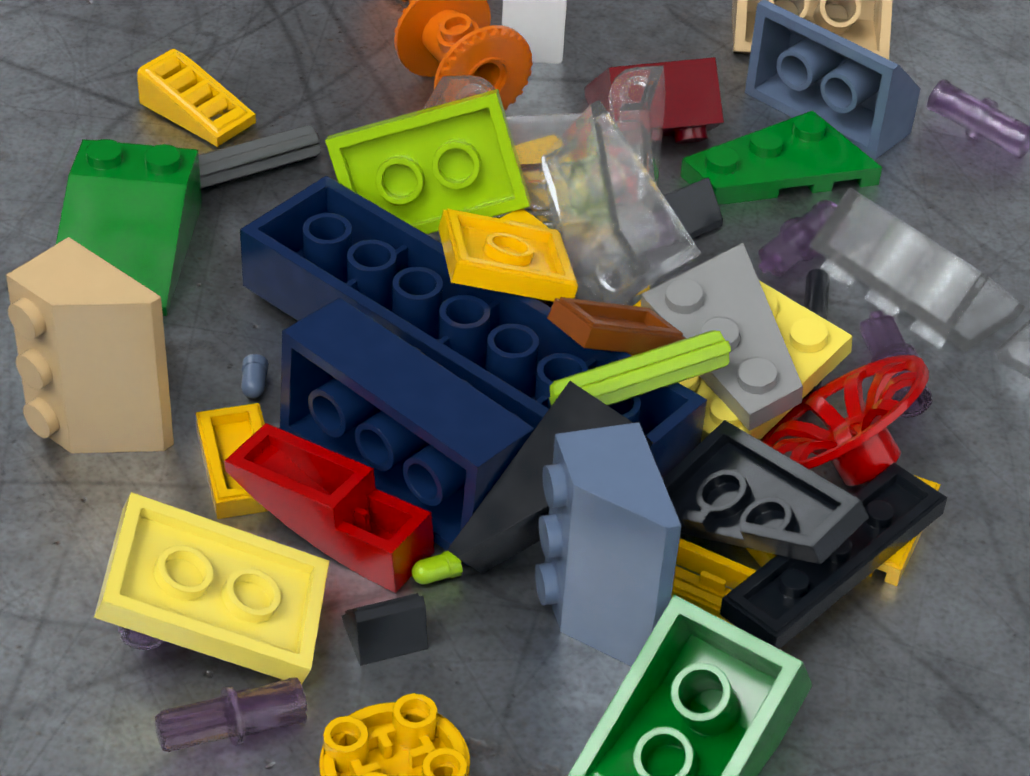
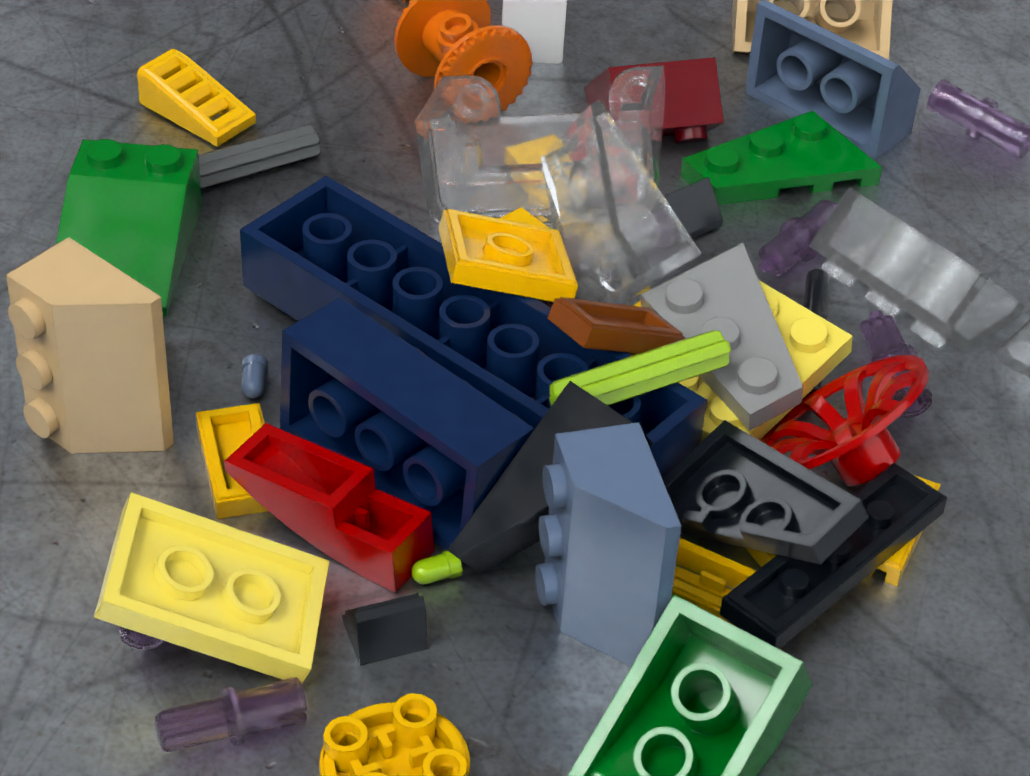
lime plate [325,89,531,234] -> none

